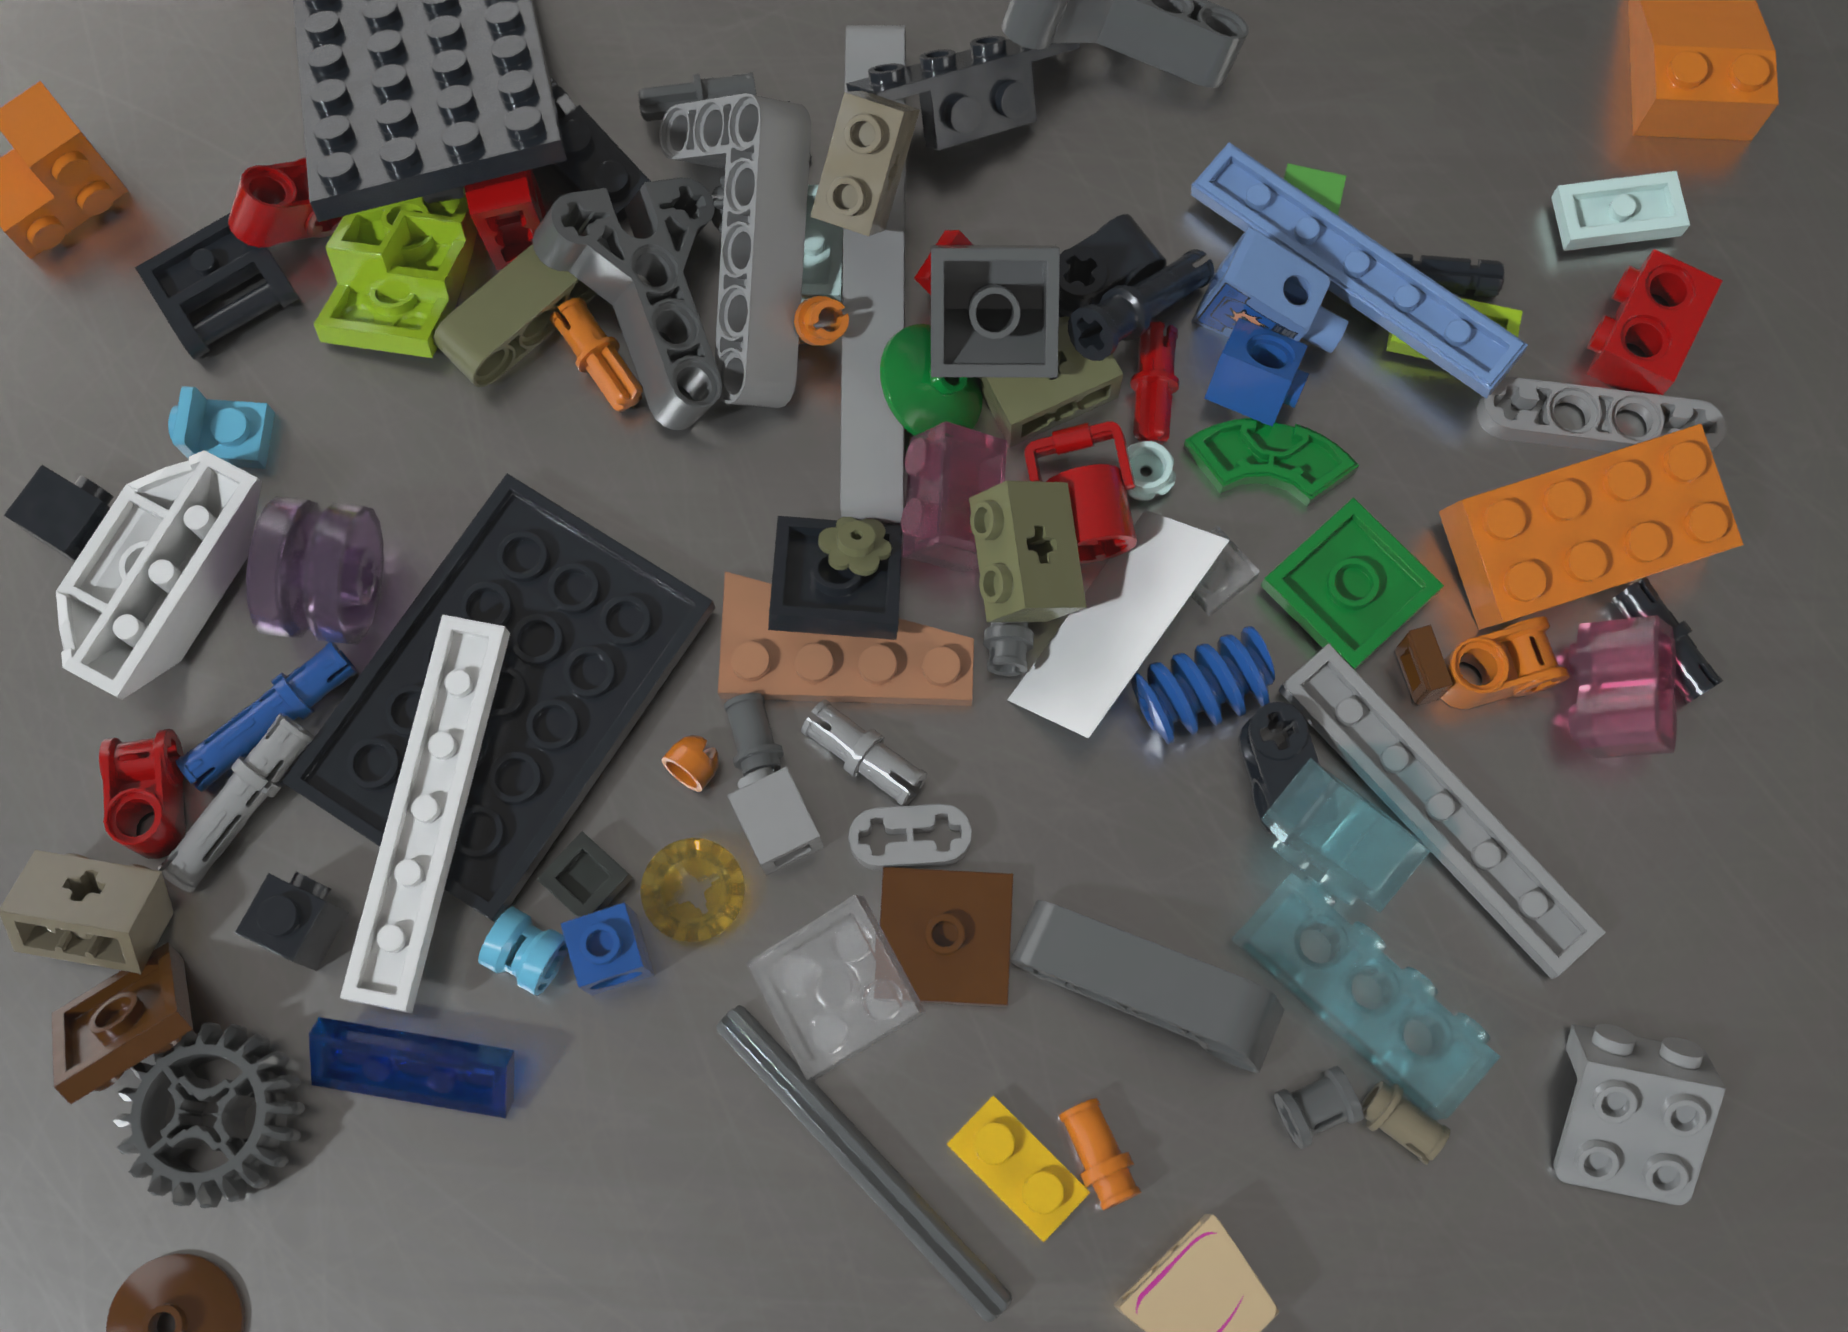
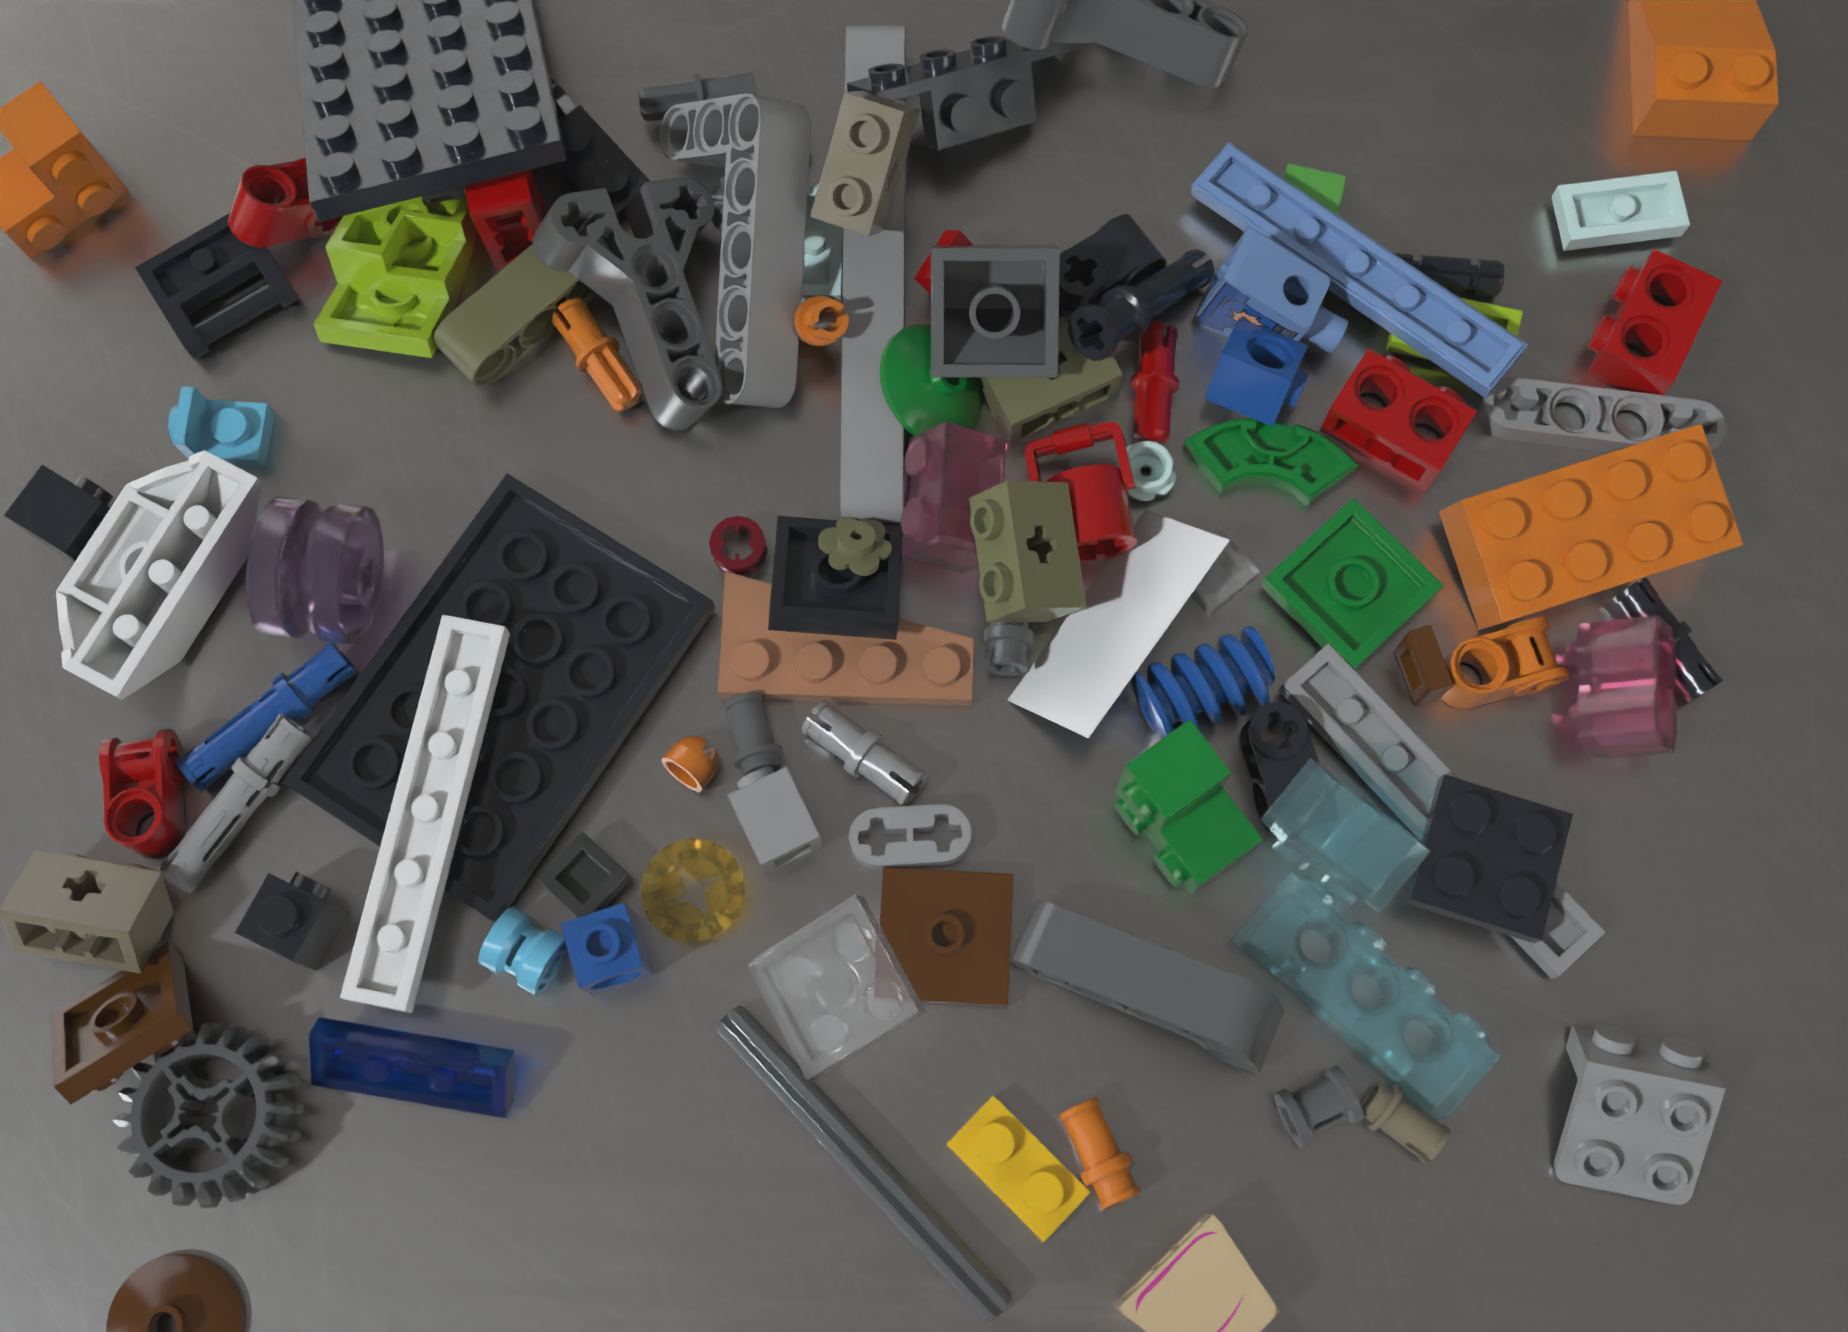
none -> dark red bush [709,516,768,577]
none -> green brick [1115,719,1263,895]
none -> red brick [1320,348,1477,492]
none -> black plate [1405,774,1573,944]

